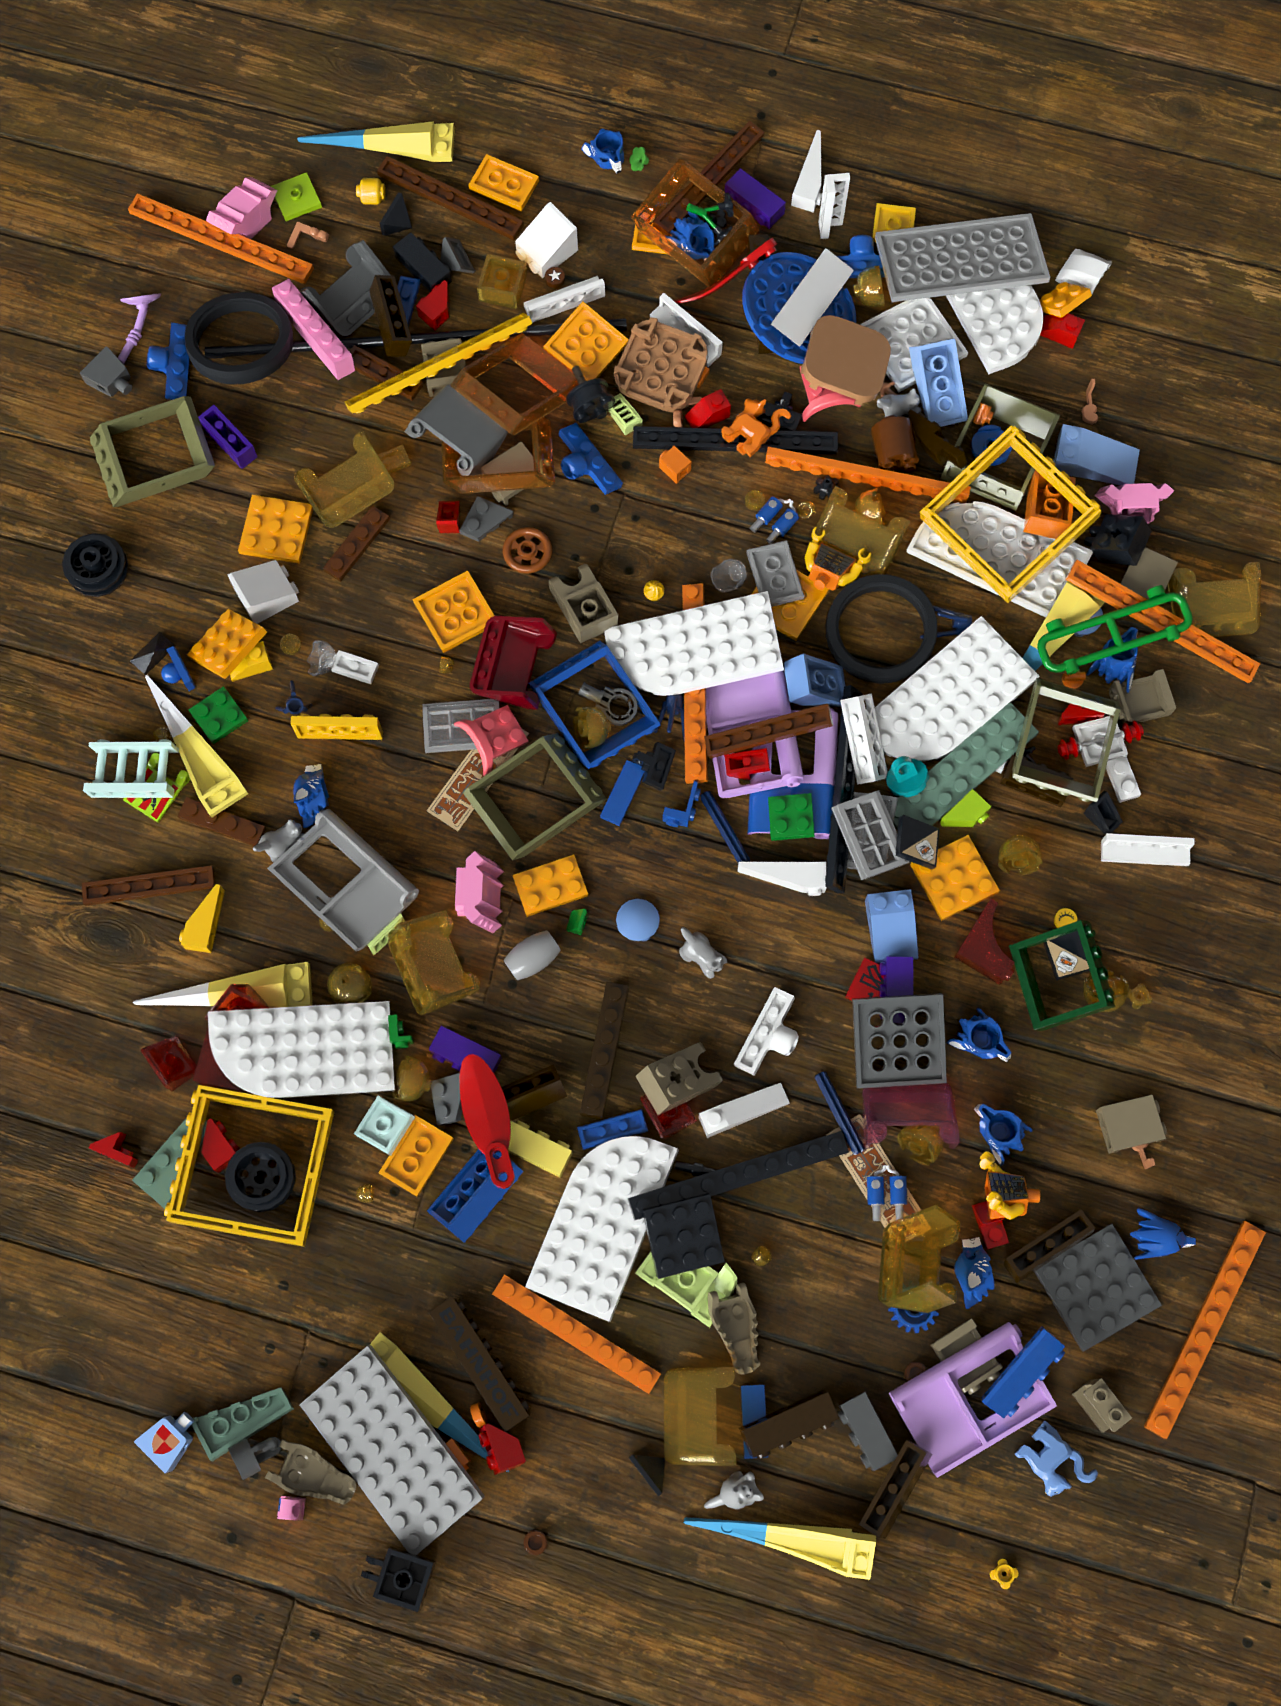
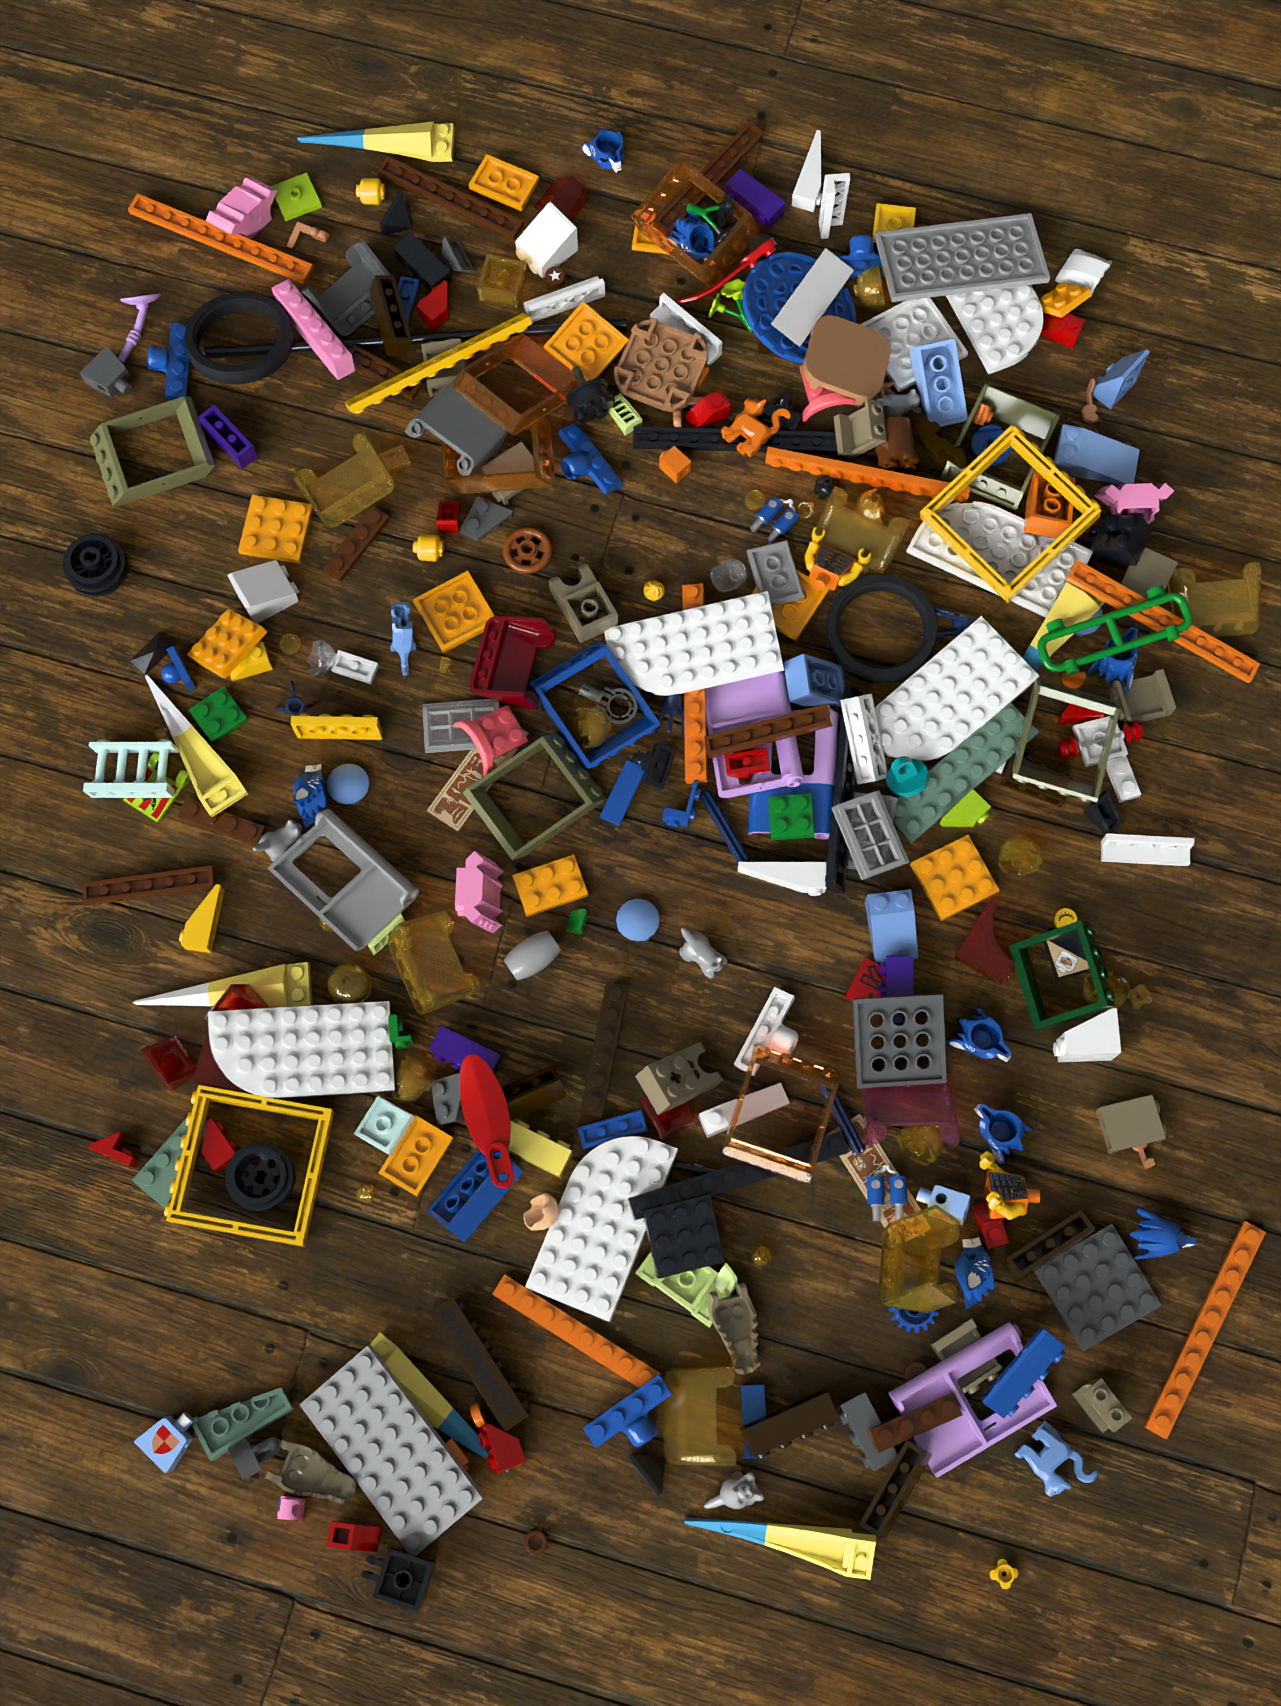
bright green plant [629,147,649,171] -> none
tile [895,815,939,869] -> none
none -> medium blue dish [327,764,370,805]
none -> red slope [327,1520,382,1552]
none -> medium blue animal [390,602,416,676]
none -> yellow head [413,534,444,562]
none -> light nougat hair [523,1193,559,1231]
none -> clear red slope [534,175,589,222]
none -> blue plate [583,1374,673,1448]
none -> lime plant [708,279,752,332]
none -> clear orange window [722,1045,839,1183]
none -> dark tan panel [834,399,887,458]
none -> reddish brown plate [867,1393,962,1453]
none -> light blue torso [916,1185,970,1226]
none -> white slope [1053,1008,1121,1062]
none -> medium blue slope [1092,349,1150,410]

